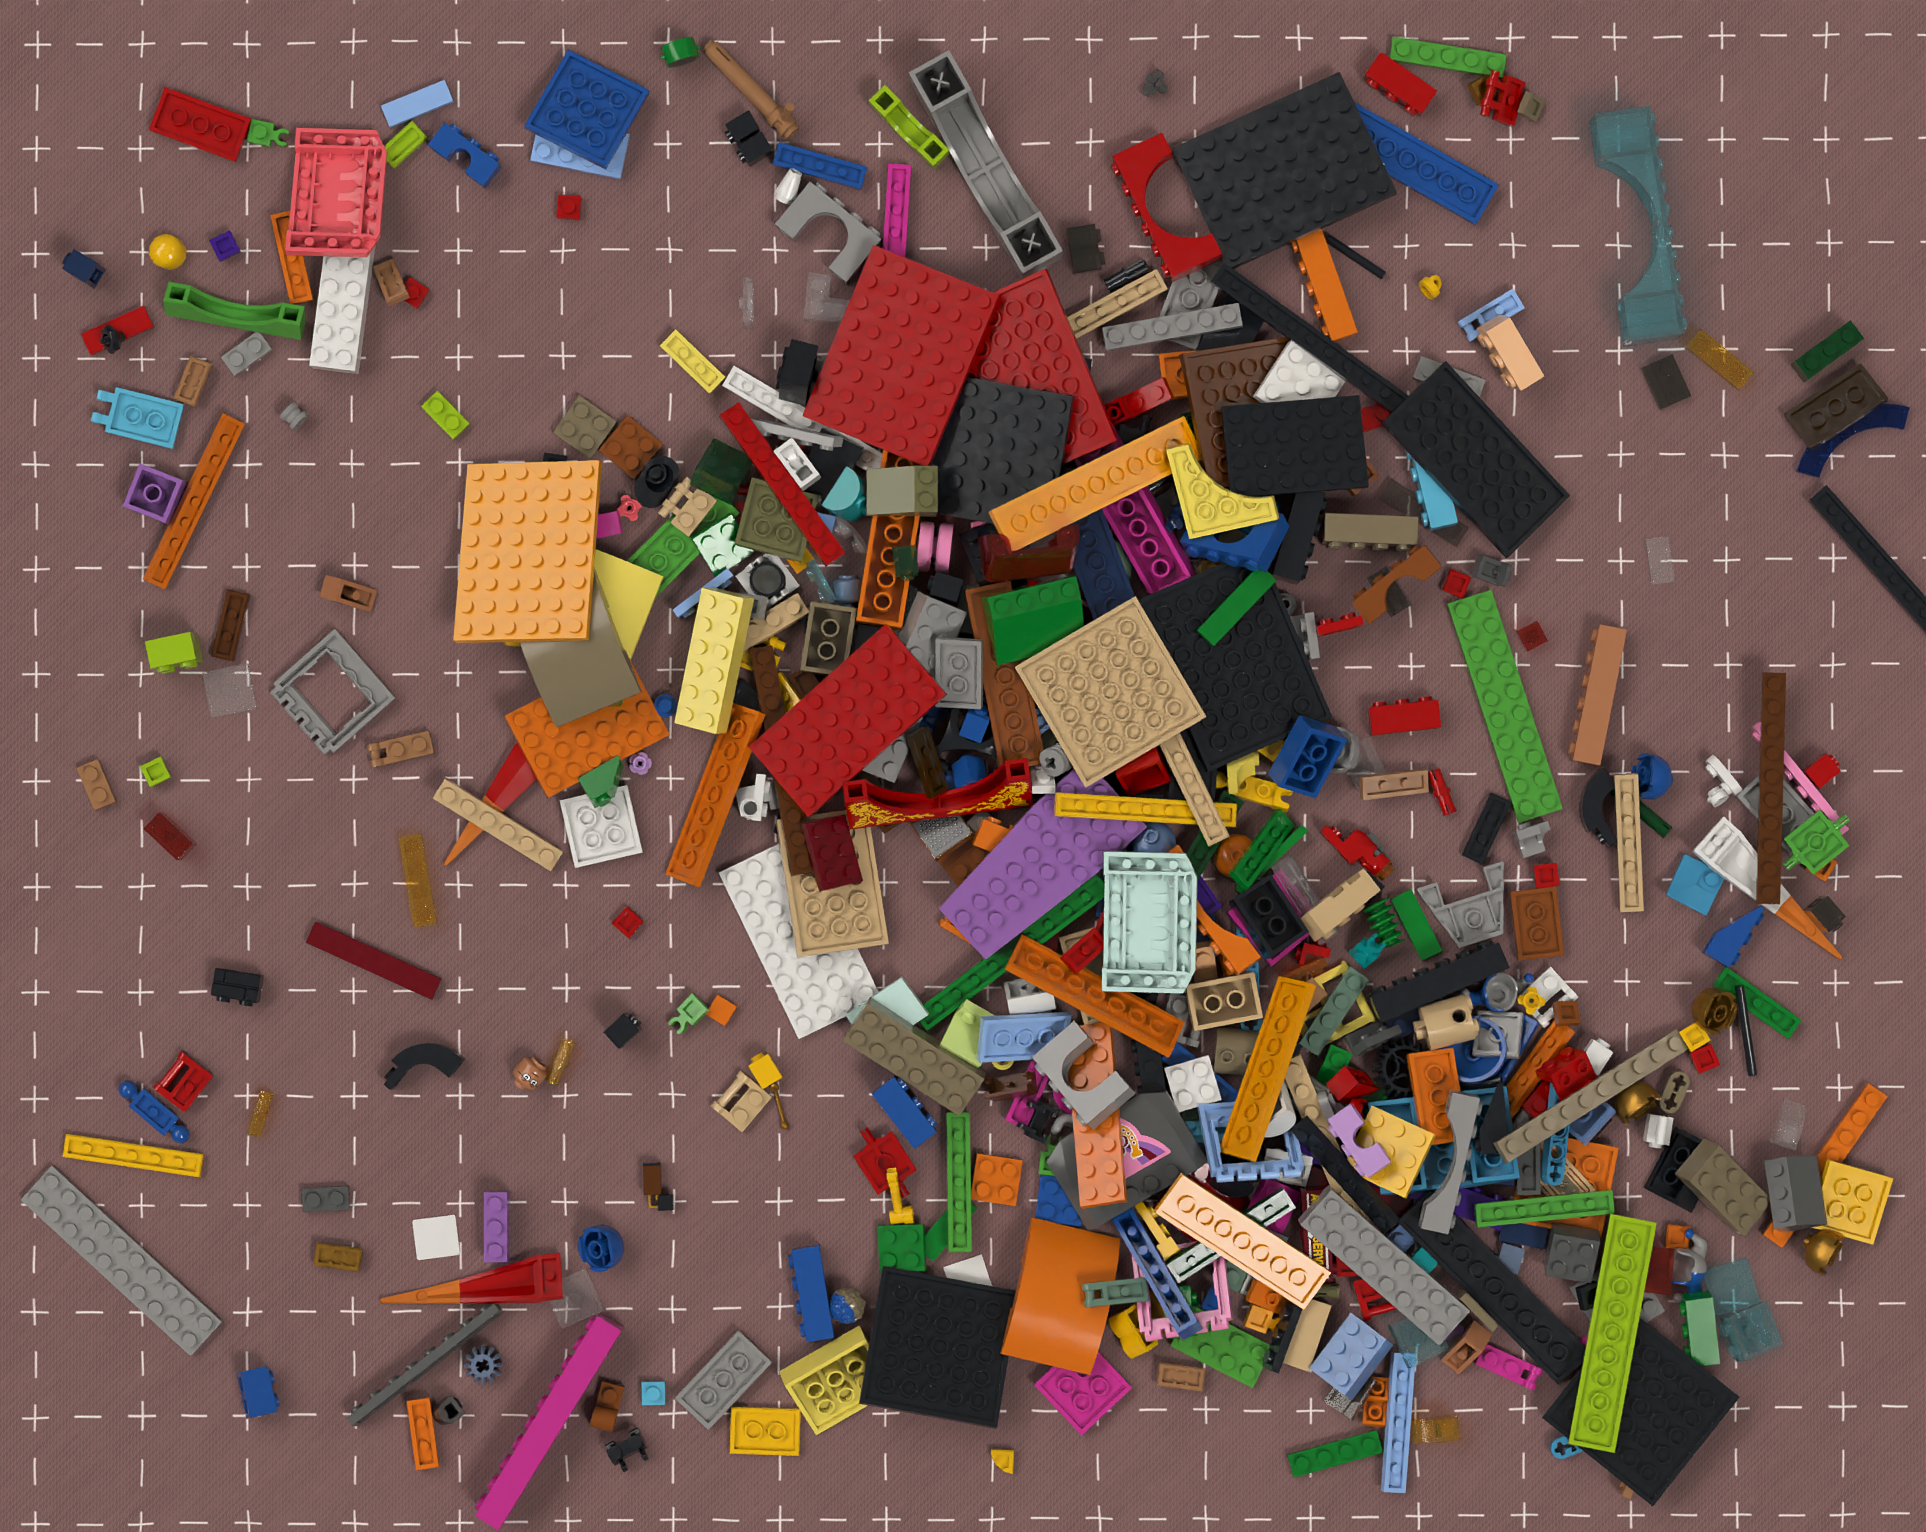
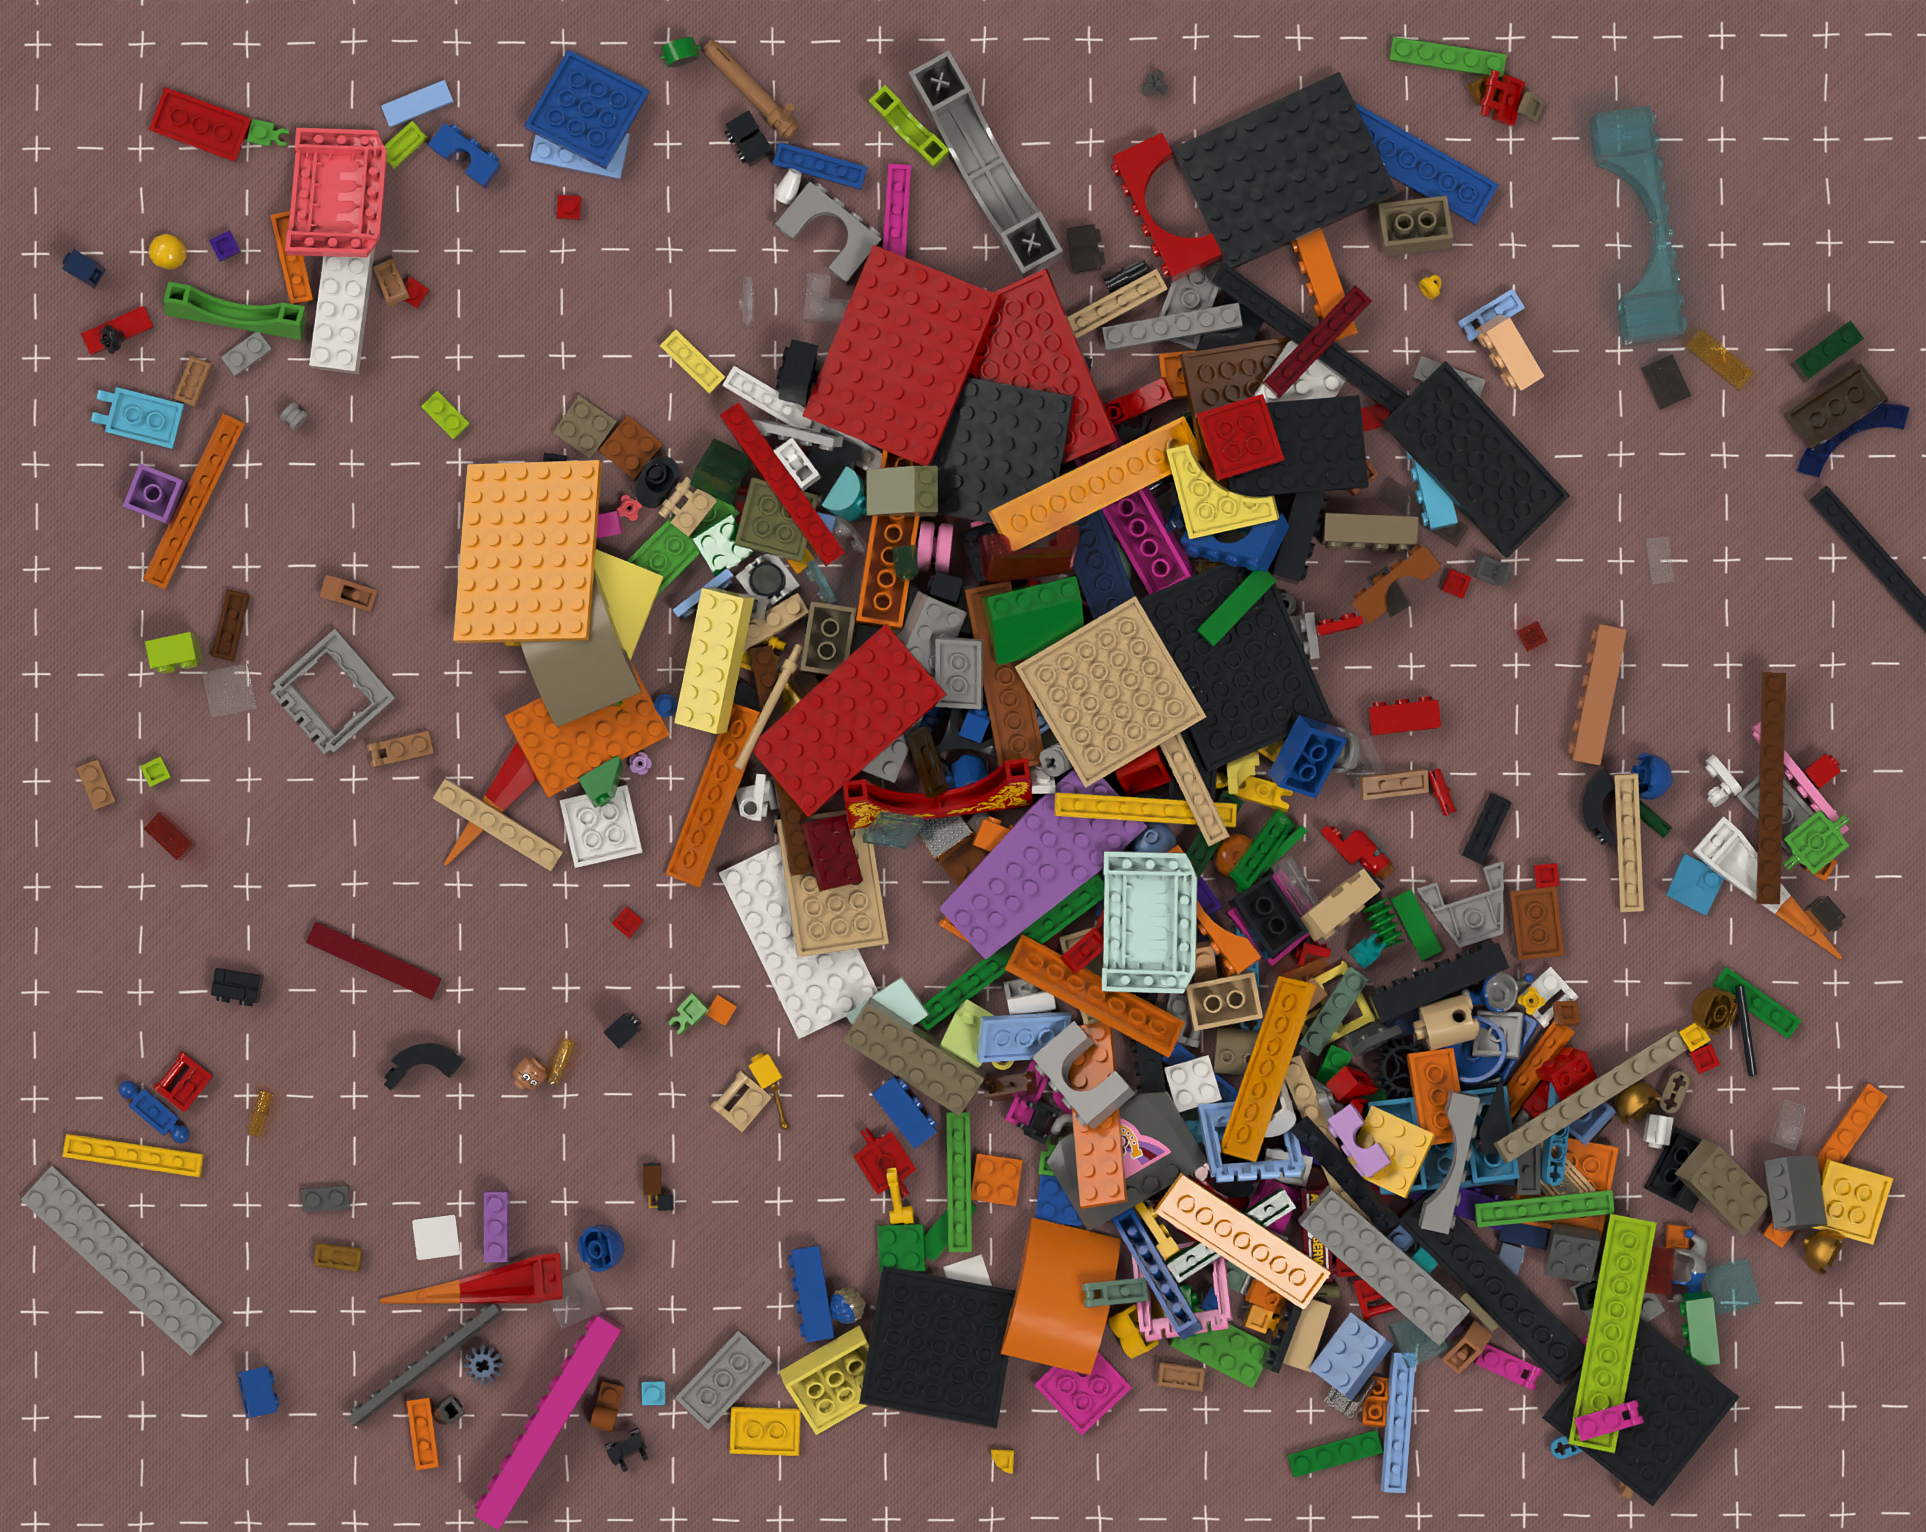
clear yellow plate [398,833,437,928] -> none
sand blue head [833,575,862,608] -> none
black bar [1325,234,1386,279] -> none
red brick [1364,52,1437,117] -> none
clear yellow arch [1410,1414,1461,1444] -> none
bright green plate [1447,590,1563,823] -> none
light grey brick [1512,821,1551,858] -> none
white brick [1583,1038,1613,1075] -> none
blue slope [1702,906,1764,967] -> none
clear light blue plate [1719,1301,1783,1362] -> none
none -> tan bar [734,644,804,771]
none -> clear light blue tile [862,811,924,849]
none -> red plate [1196,394,1284,481]
none -> dark red tile [1262,285,1372,399]
none -> dark tan slope [1378,196,1453,257]
none -> dark pink plate [1574,1400,1644,1441]

